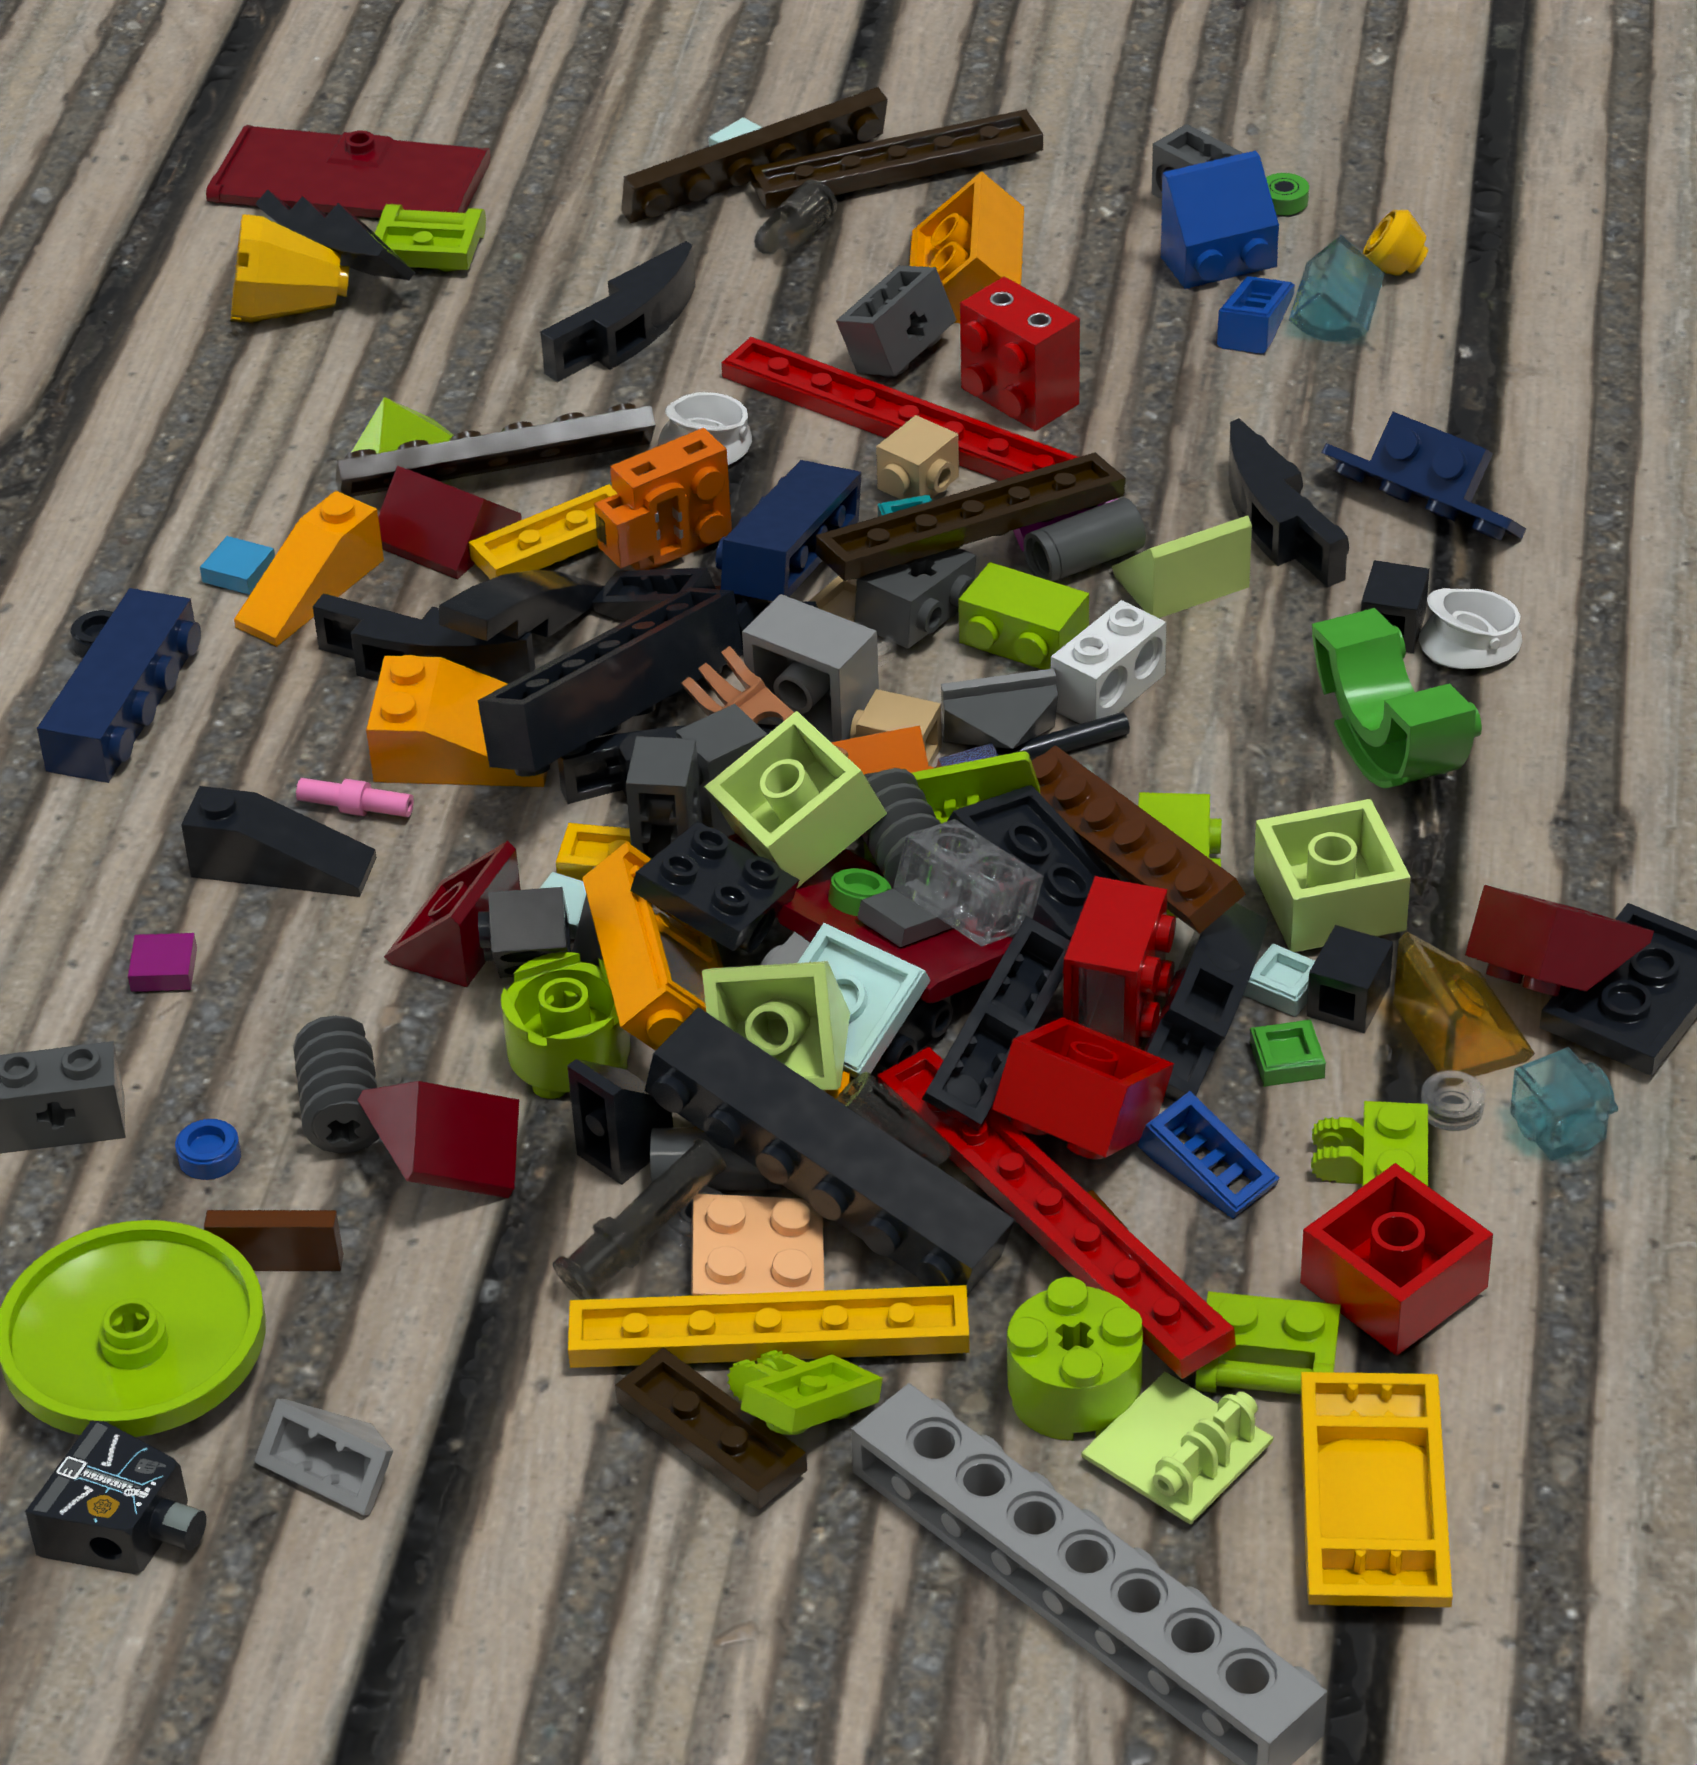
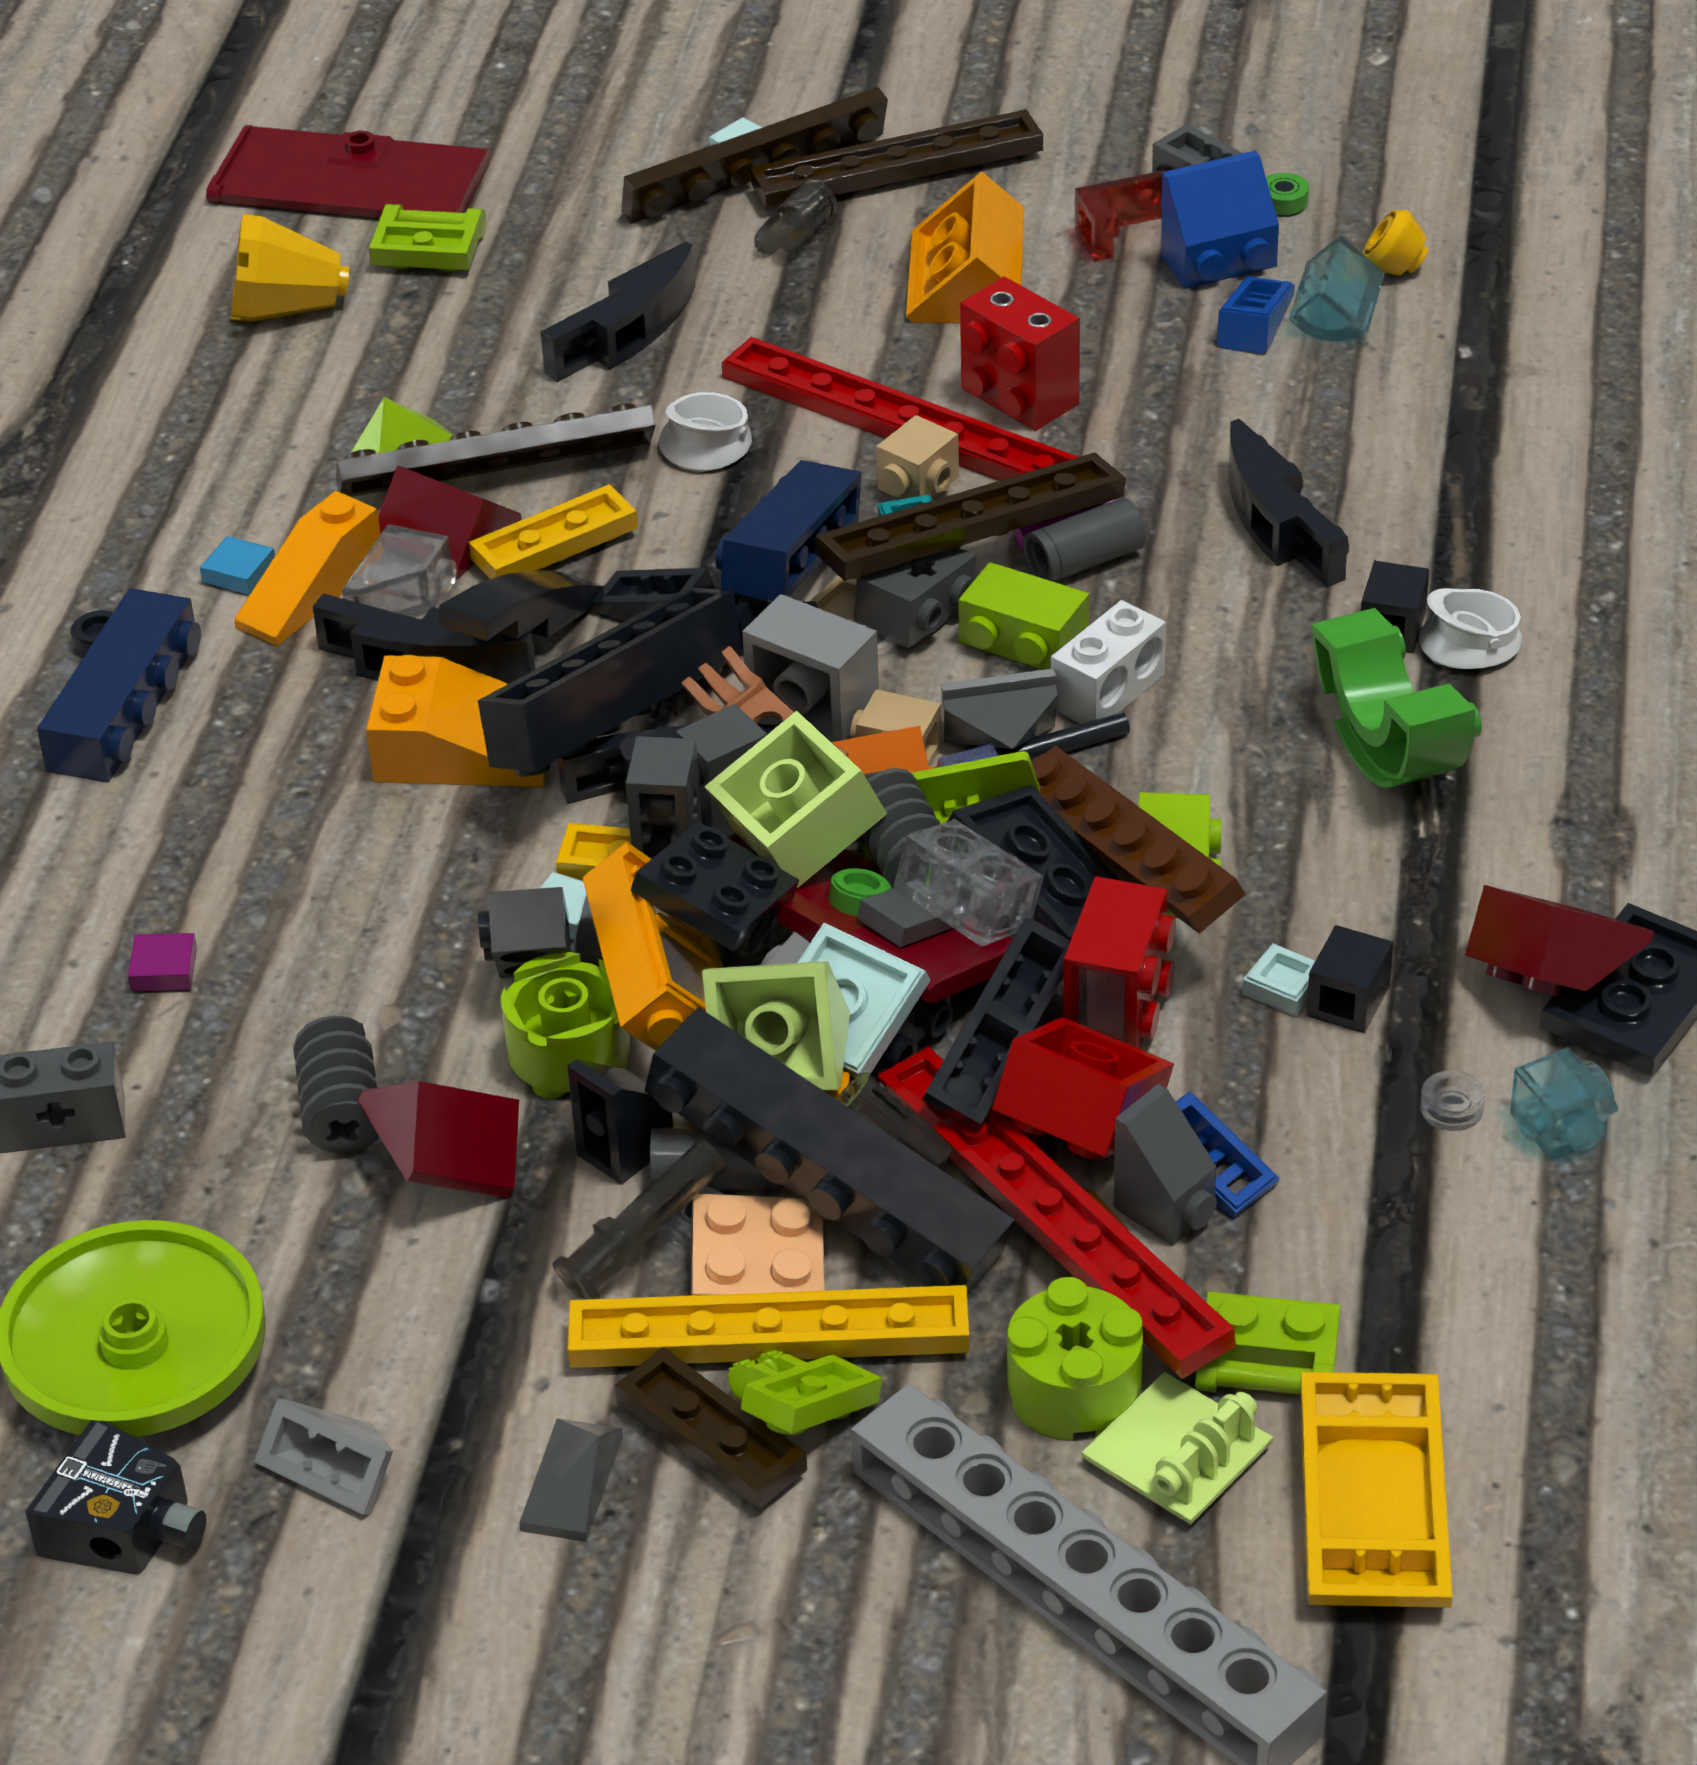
blue tile [175,1119,241,1180] -> none
black slope [181,786,377,897] -> none
reddish brown tile [204,1210,344,1271] -> none
black slope [255,189,415,280] -> none
bright pink bar [296,778,414,817] -> none
dark red slope [384,841,521,988] -> none
orange piece [594,427,732,570] -> none
dark grey brick [836,265,957,378] -> none
yellowish green slope [1112,515,1252,618] -> none
black slope [1144,903,1268,1102] -> none
bright green tile [1250,1020,1326,1087] -> none
yellowish green brick [1254,799,1411,952] -> none
red brick [1300,1163,1493,1356] -> none
lime hinge [1311,1101,1428,1186] -> none
dark blue bracket [1321,412,1526,541] -> none
clear yellow slope [1393,932,1535,1085] -> none
none -> clear slope [342,524,457,618]
none -> dark grey slope [519,1418,623,1542]
none -> clear red bracket [1075,170,1167,262]
none -> dark grey slope [1114,1084,1217,1246]

